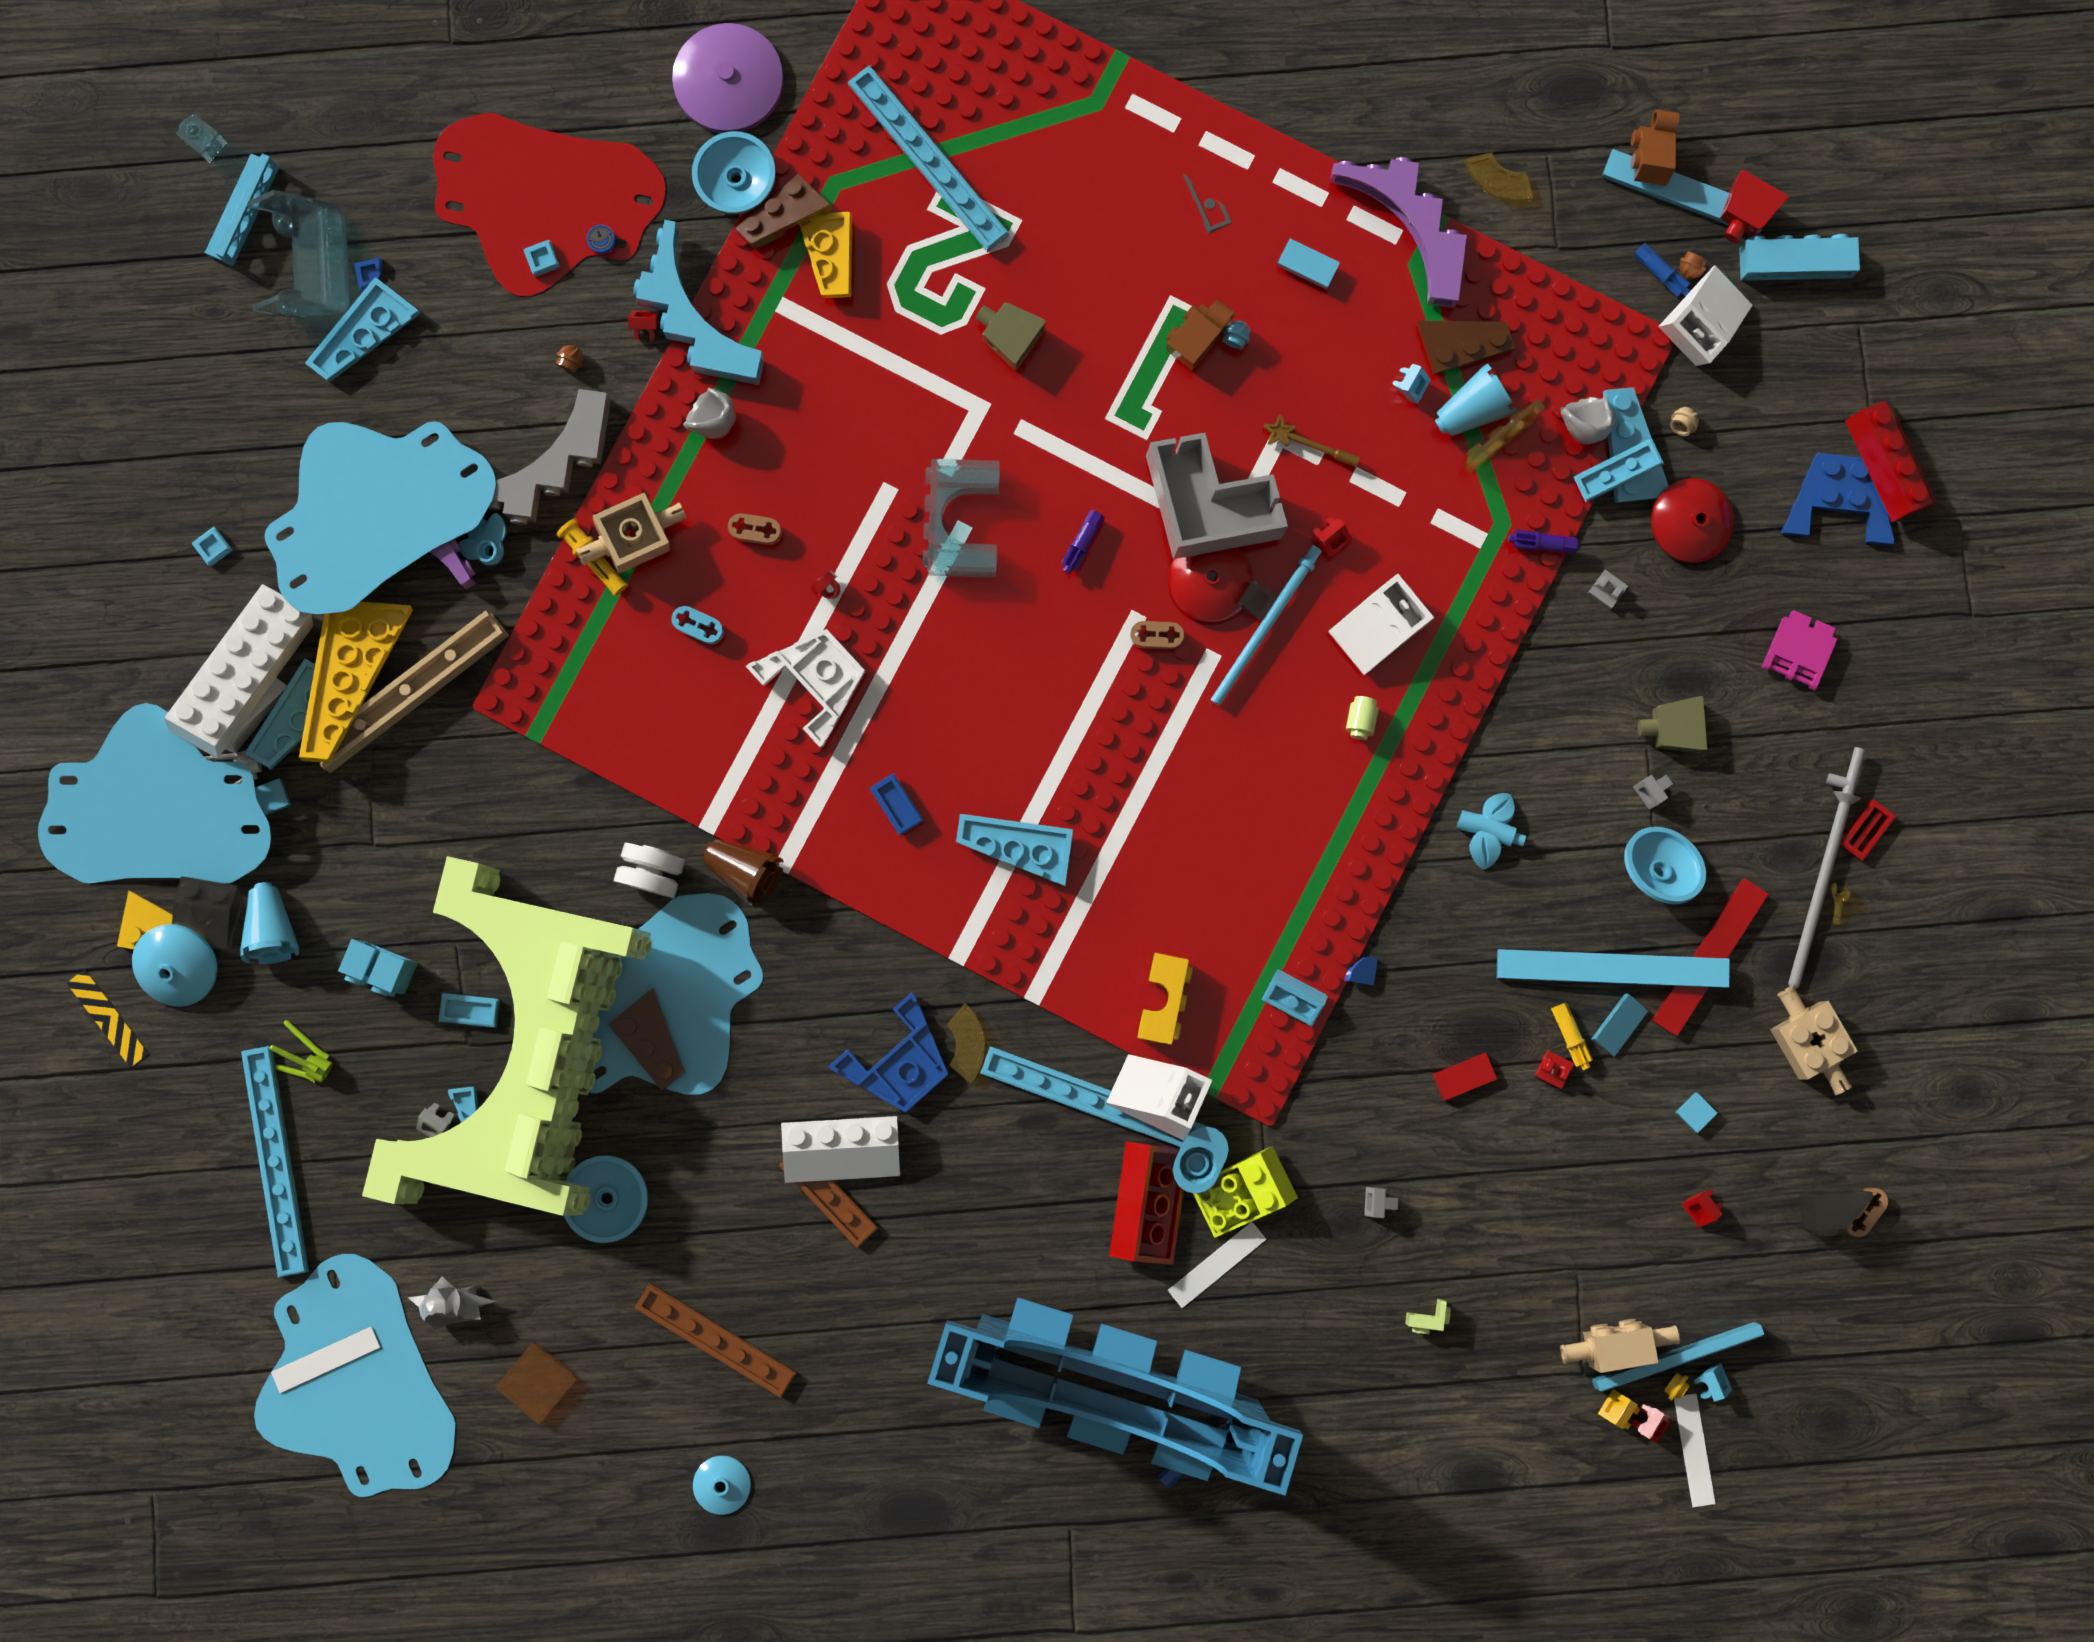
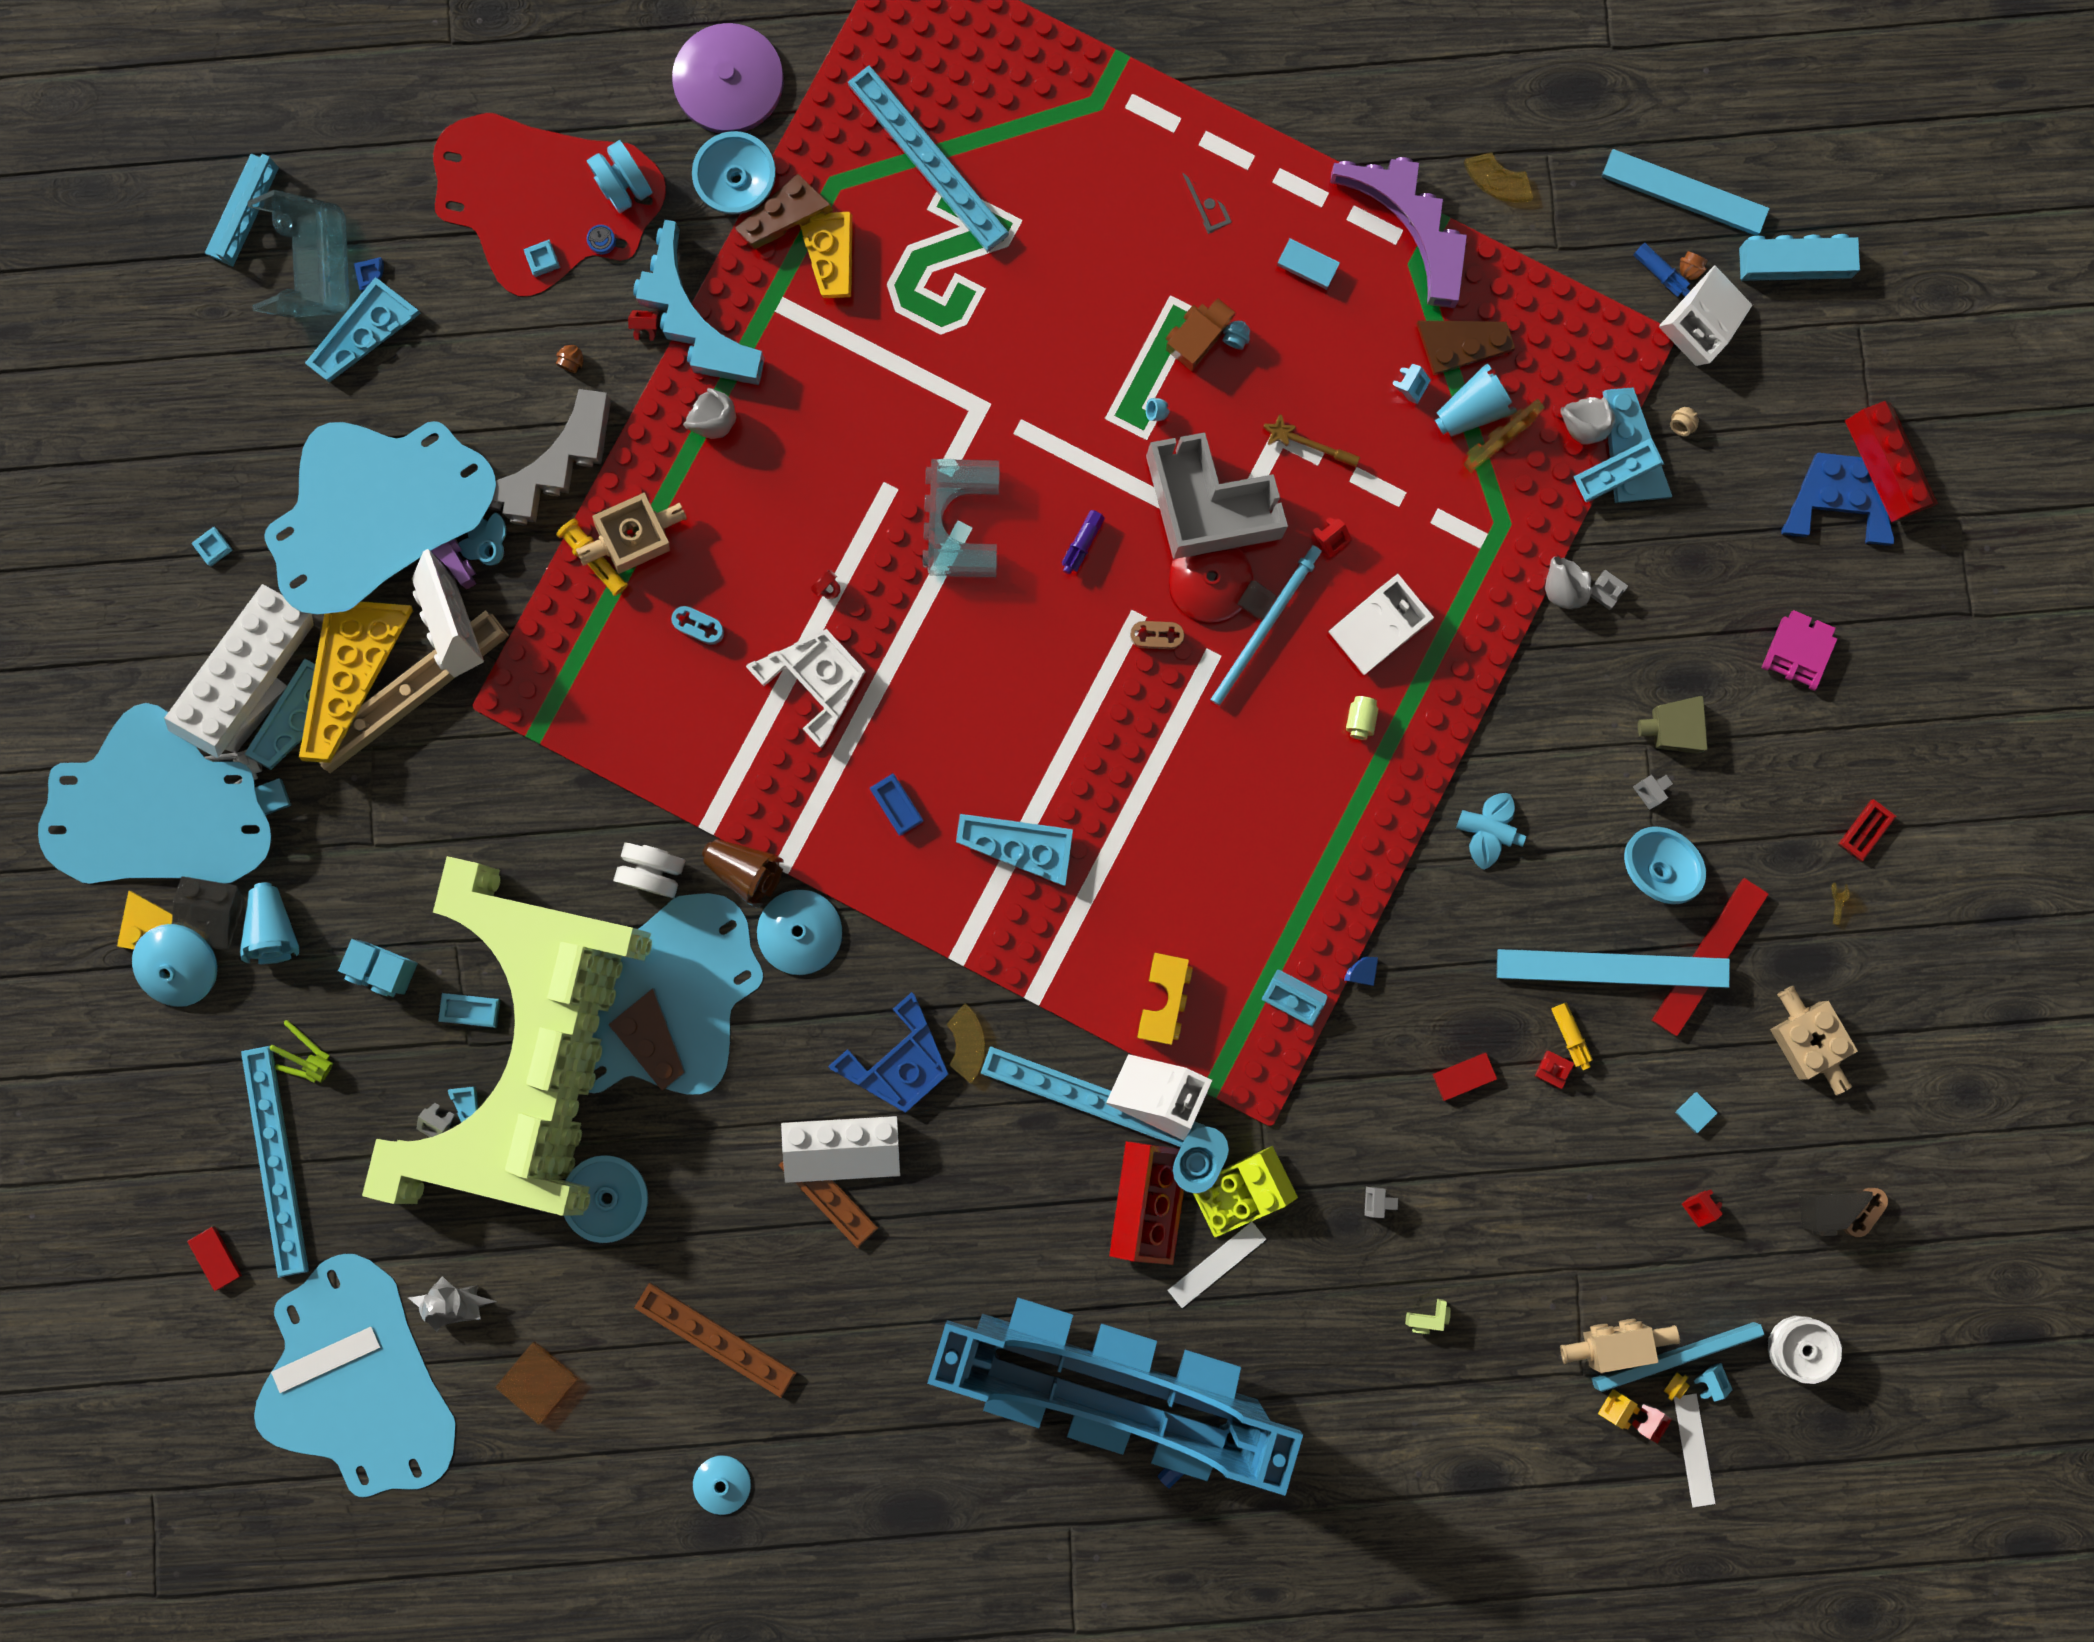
sticker [67,969,148,1068] -> none
clear light blue brick [175,113,227,163] -> none
medium nougat beam [728,513,782,545] -> none
olive torso [976,302,1046,371] -> none
dark purple piece [1508,530,1578,554] -> none
medium azure slope [1591,994,1648,1057] -> none
dark orange hinge [1630,109,1680,186] -> none
red dish [1651,478,1734,563] -> none
red torso [1720,169,1788,243] -> none
light grey piece [1788,747,1866,989] -> none
none -> red tile [187,1226,242,1291]
none -> white slope [412,549,484,677]
none -> medium azure wheel [586,140,653,213]
none -> medium azure dish [757,890,842,975]
none -> medium azure hinge [1146,398,1170,421]
none -> light grey hair [1545,557,1592,609]
none -> white wheel [1768,1316,1842,1384]

